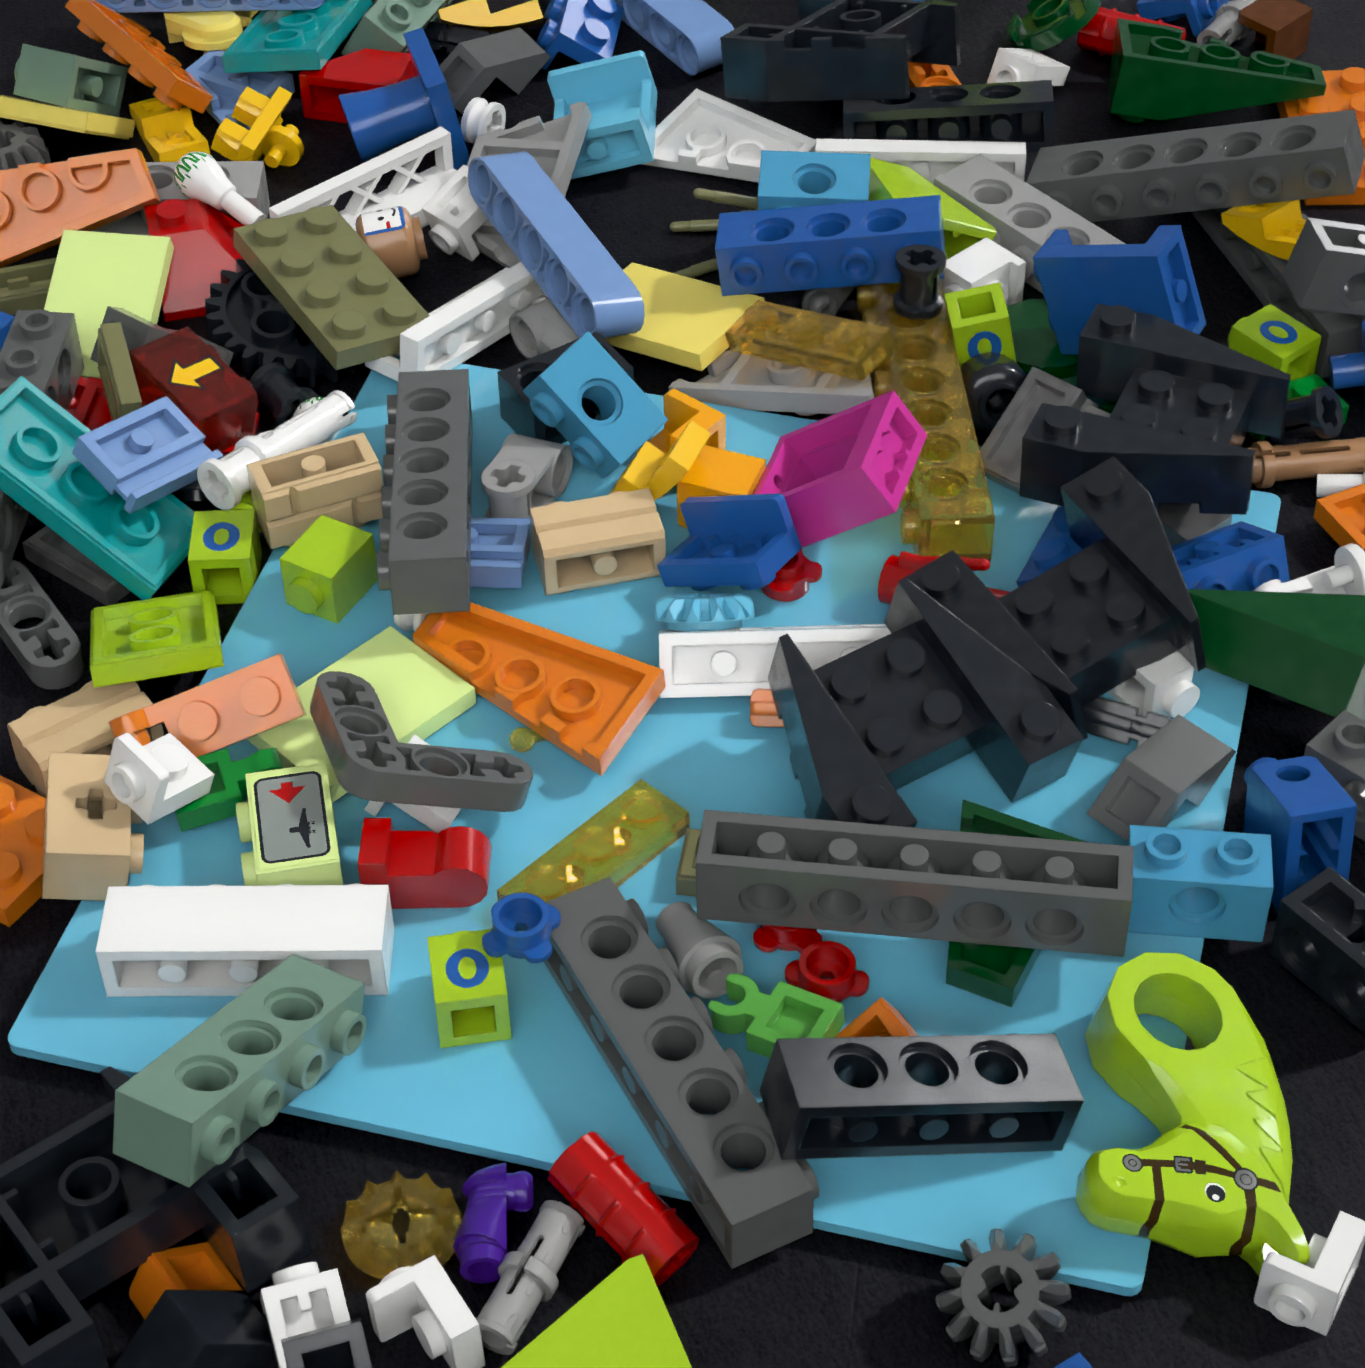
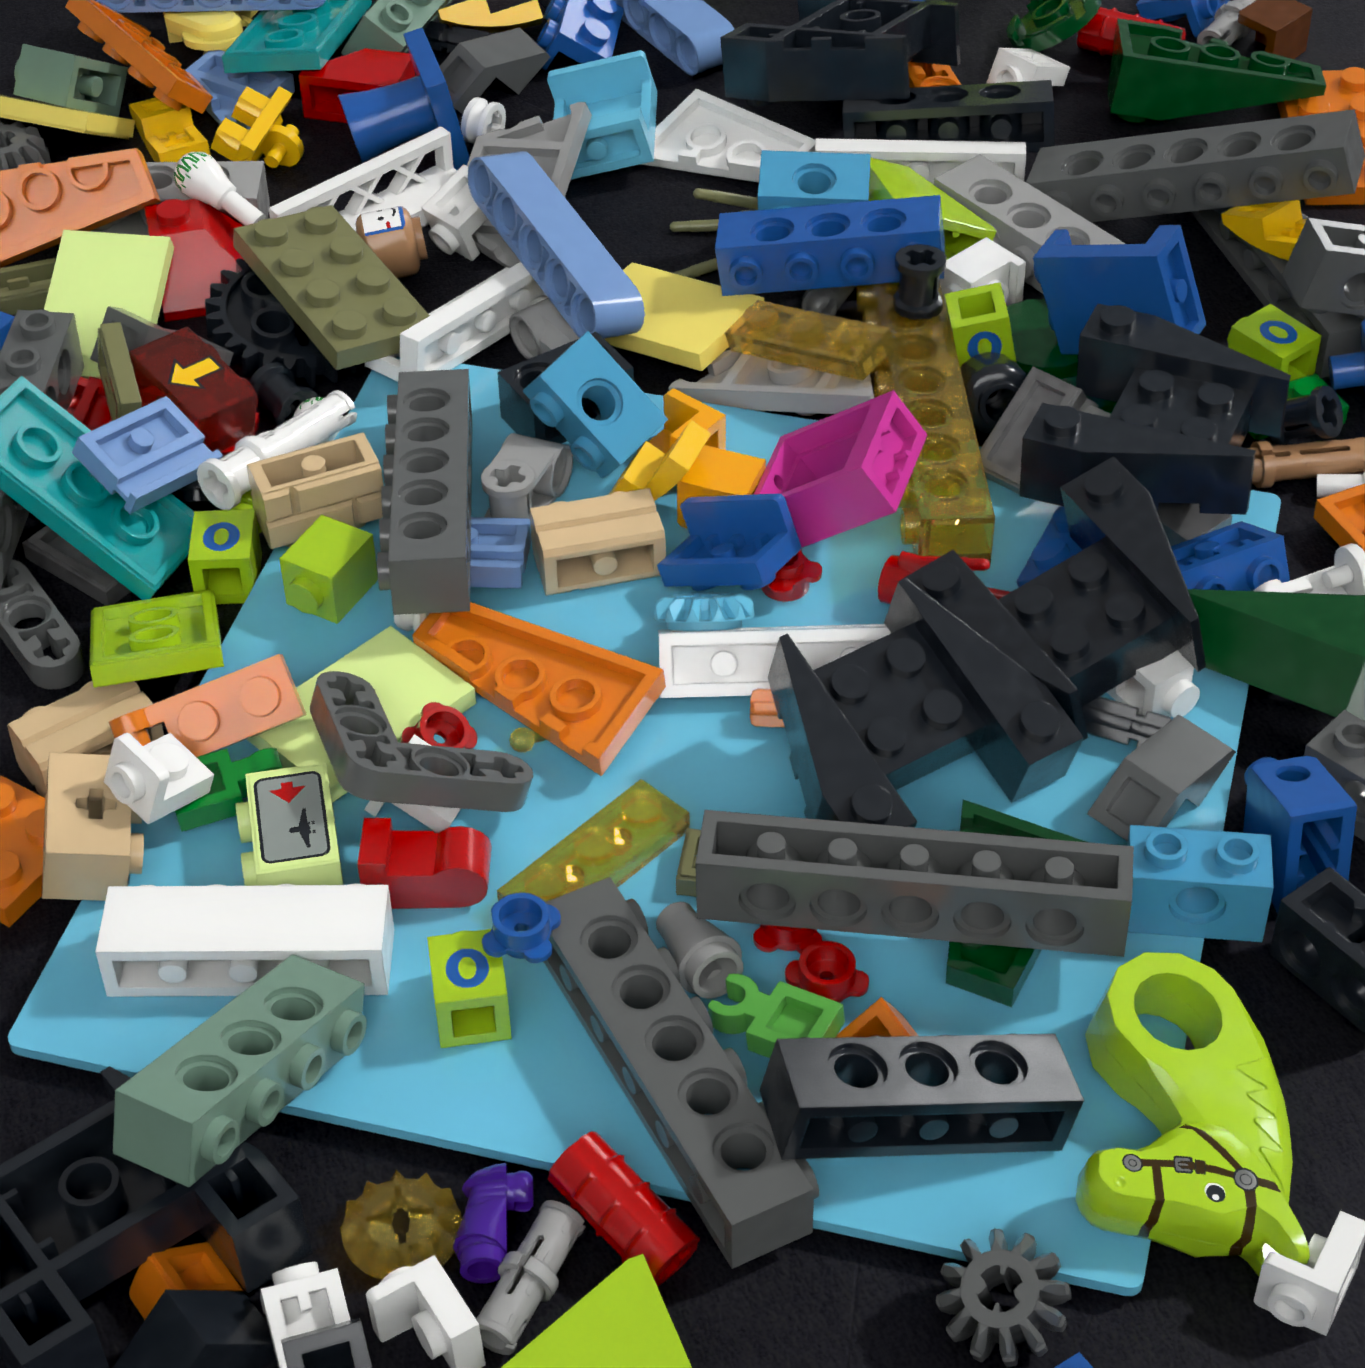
none -> red plate [400,702,477,749]

